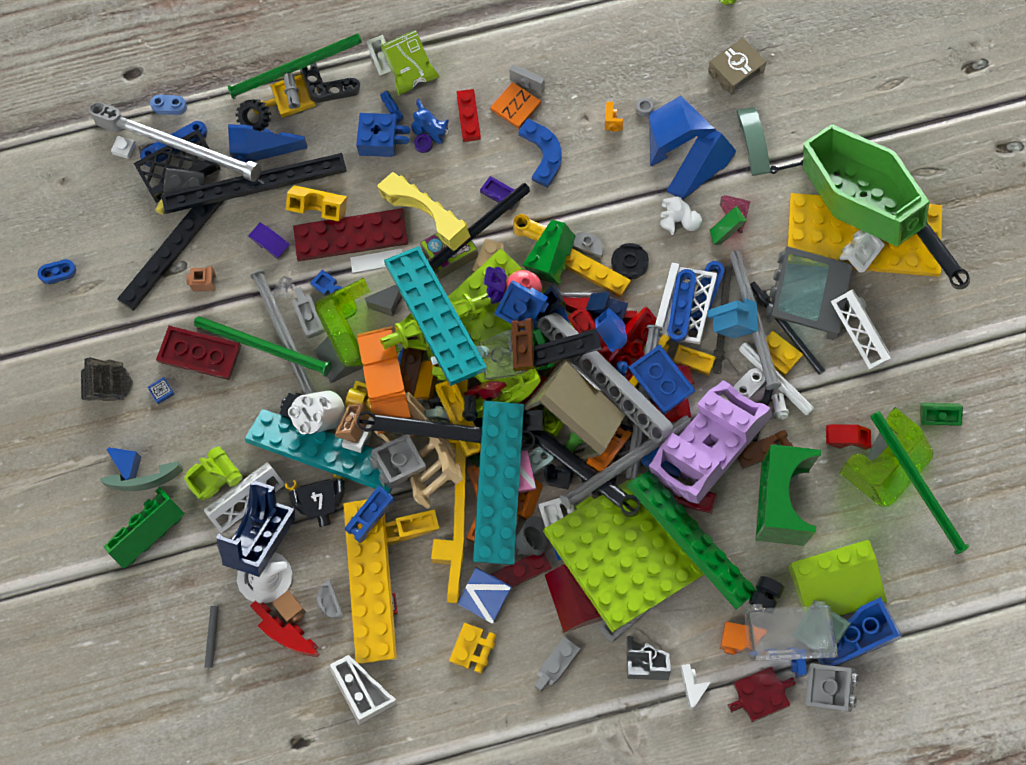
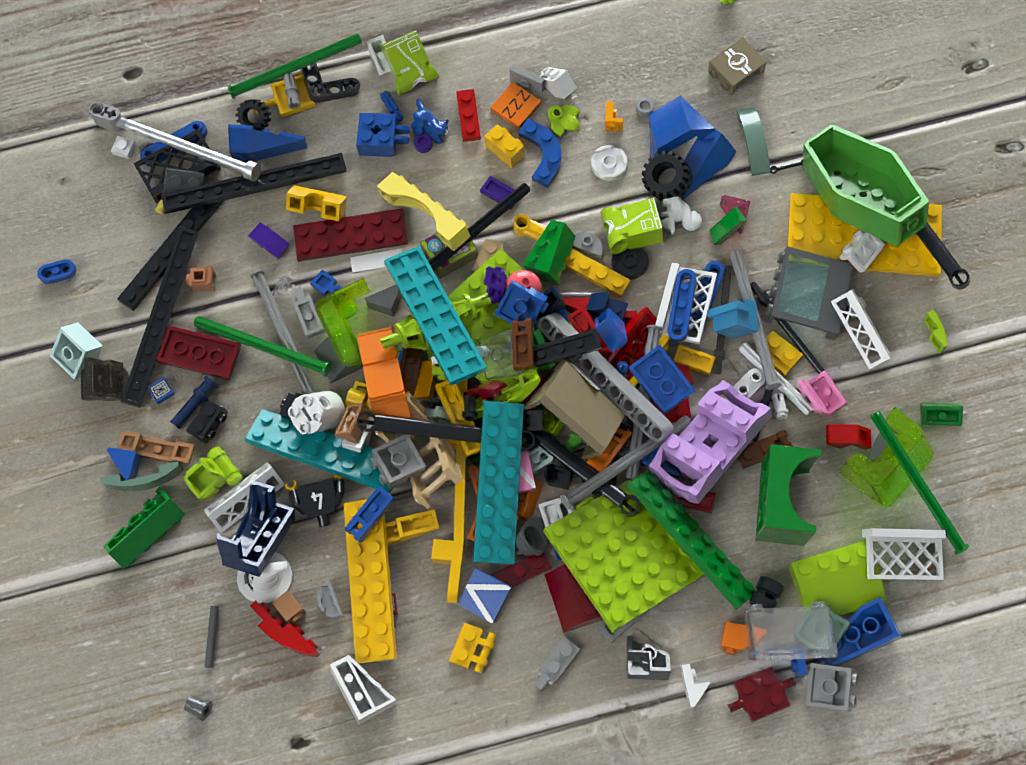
medium blue plate [150,95,187,115] -> none
none -> light aqua slope [50,322,103,380]
none -> medium nougat slope [117,431,195,464]
none -> black plate [121,226,199,408]
none -> dark blue pin [170,376,219,429]
none -> dark grey bush [184,696,212,721]
none -> black bracket [186,400,228,444]
none -> yellow brick [484,124,525,168]
none -> white slope [540,67,577,99]
none -> lime plate [547,104,580,137]
none -> white tile [591,145,628,181]
none -> lime piece [600,198,663,254]
none -> black tyre [642,151,692,201]
none -> bright pink bracket [798,370,848,416]
none -> white fence [862,528,946,580]
none -> lime slope [923,309,947,354]

